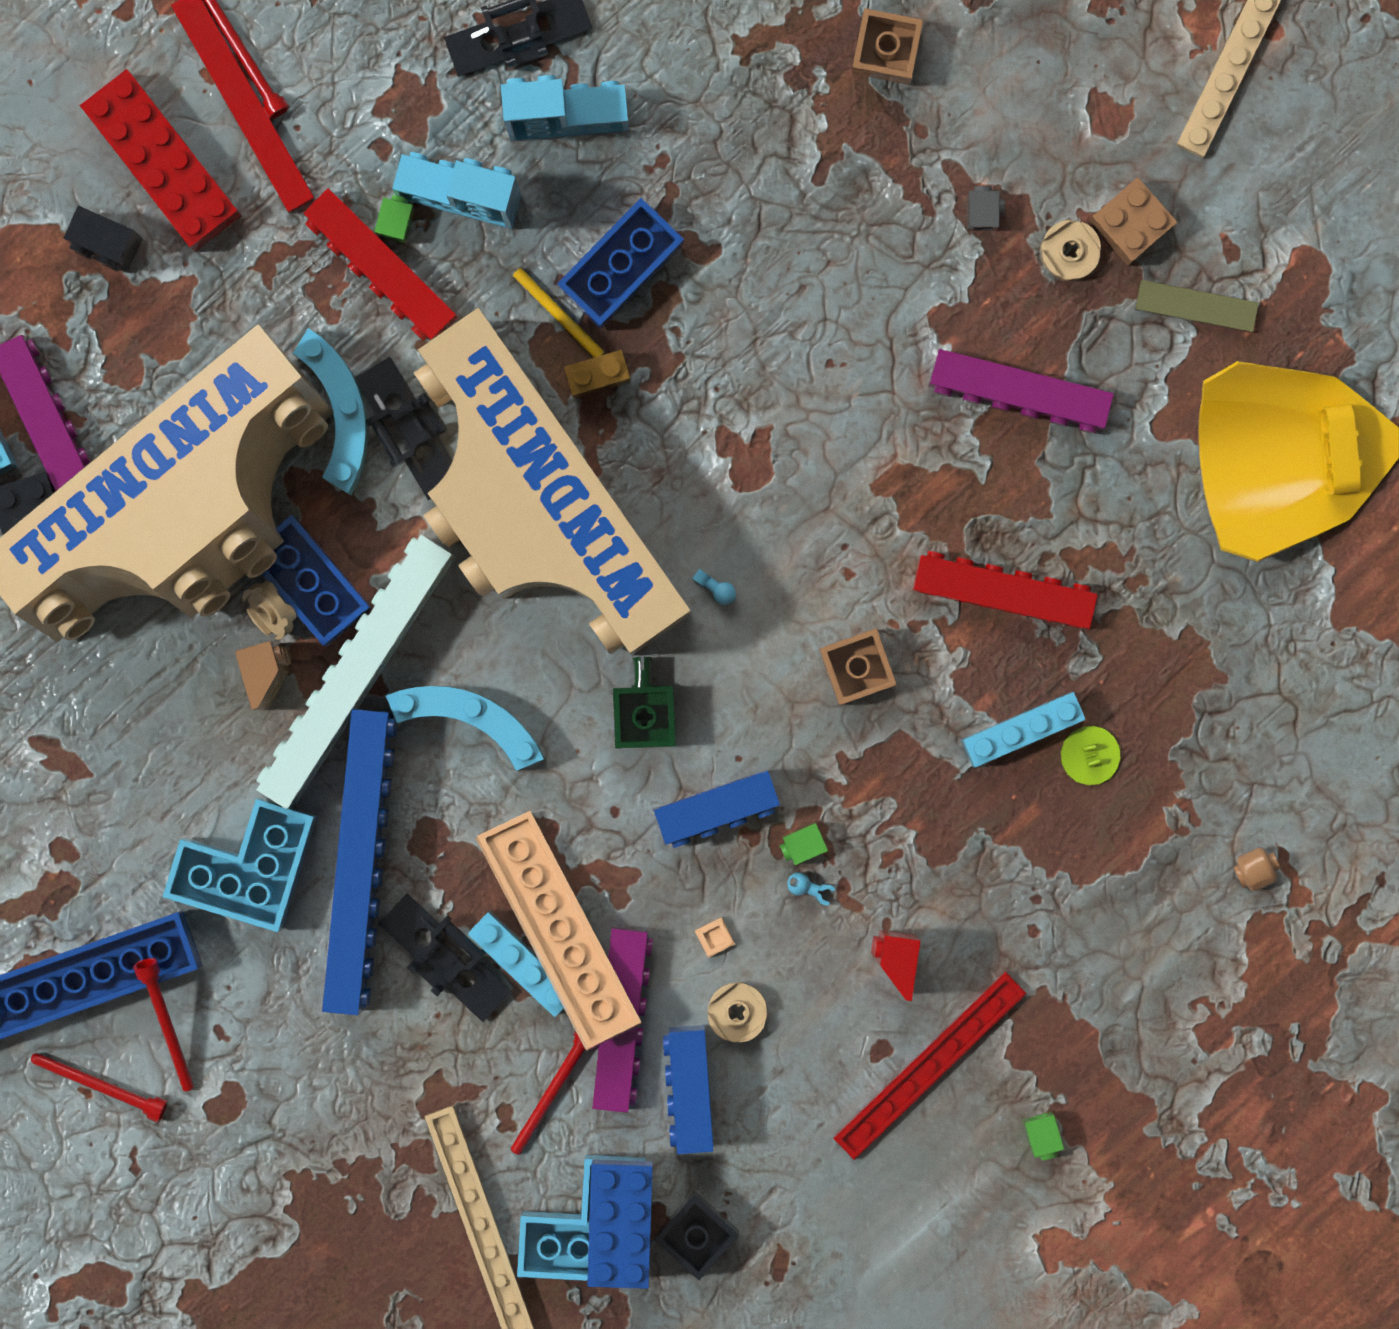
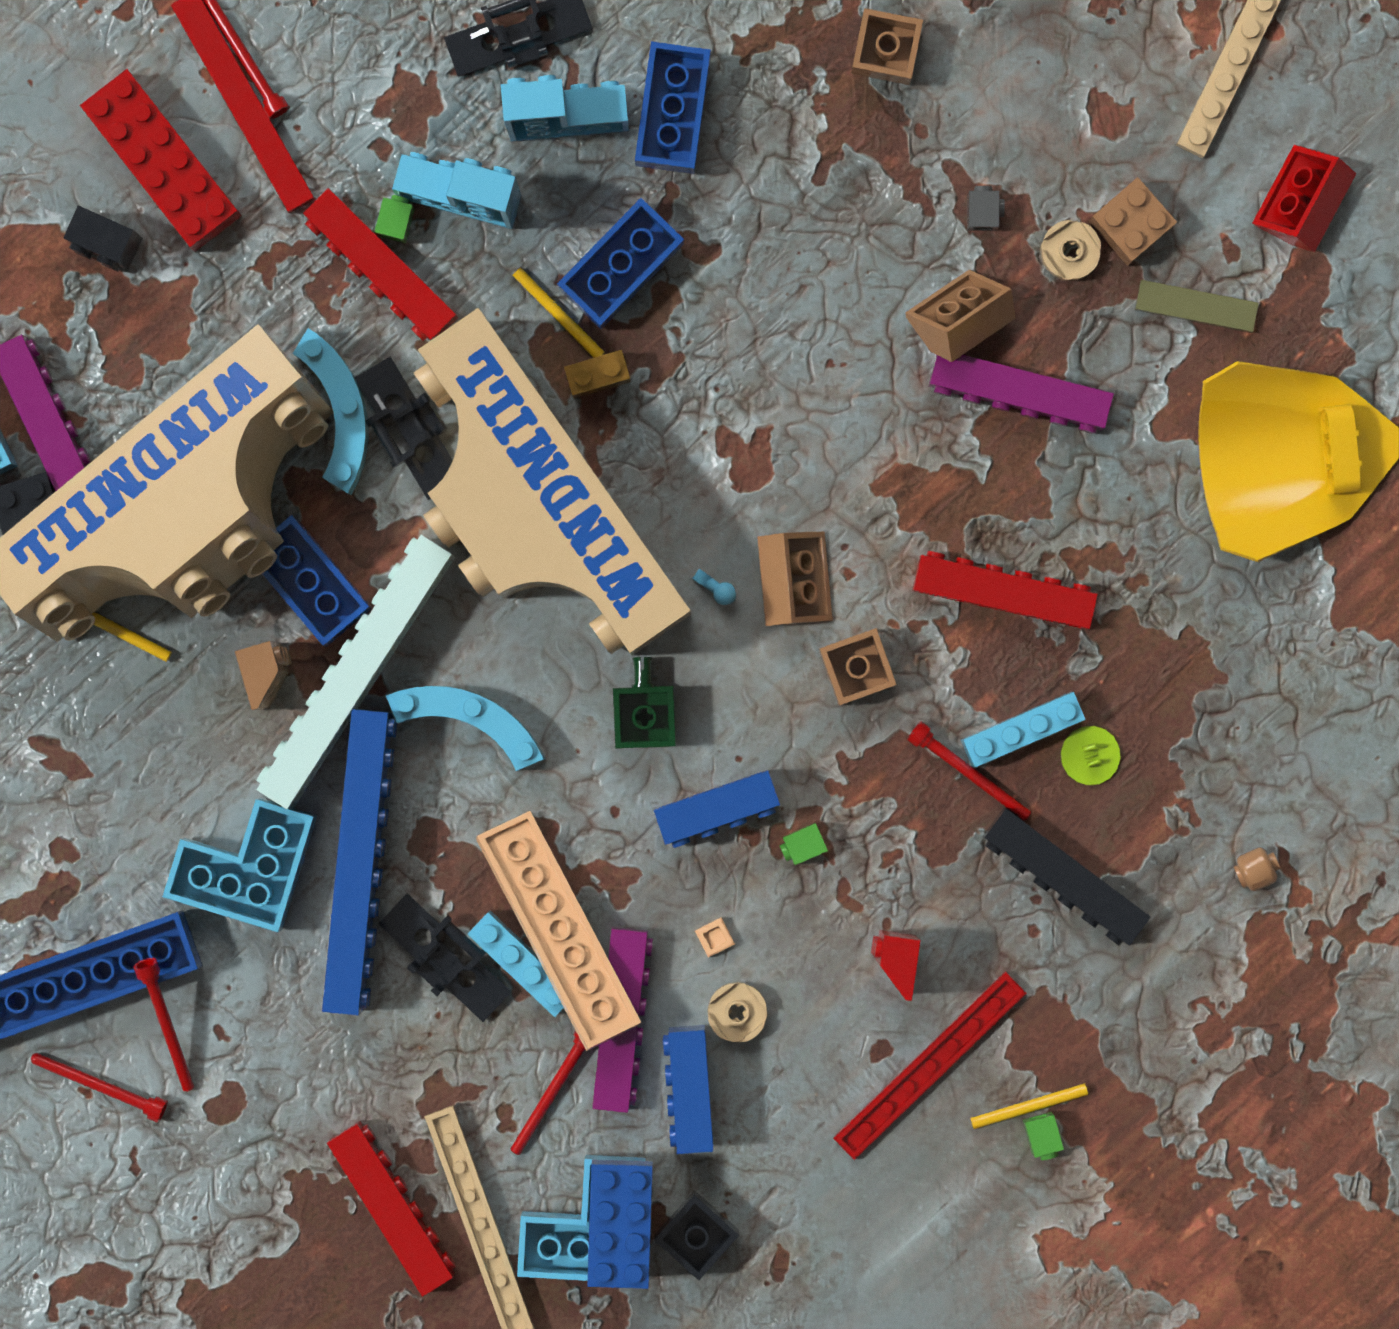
tan plate [243,581,297,640] -> none
medium azure arm [787,872,835,906] -> none
none -> yellow bar [92,612,172,662]
none -> red brick [327,1121,456,1297]
none -> blue brick [635,41,711,174]
none -> medium nougat slope [757,531,833,626]
none -> medium nougat slope [905,270,1015,362]
none -> red piece [907,721,1031,820]
none -> yellow bar [970,1083,1088,1129]
none -> black brick [982,808,1151,946]
none -> red slope [1252,145,1357,253]

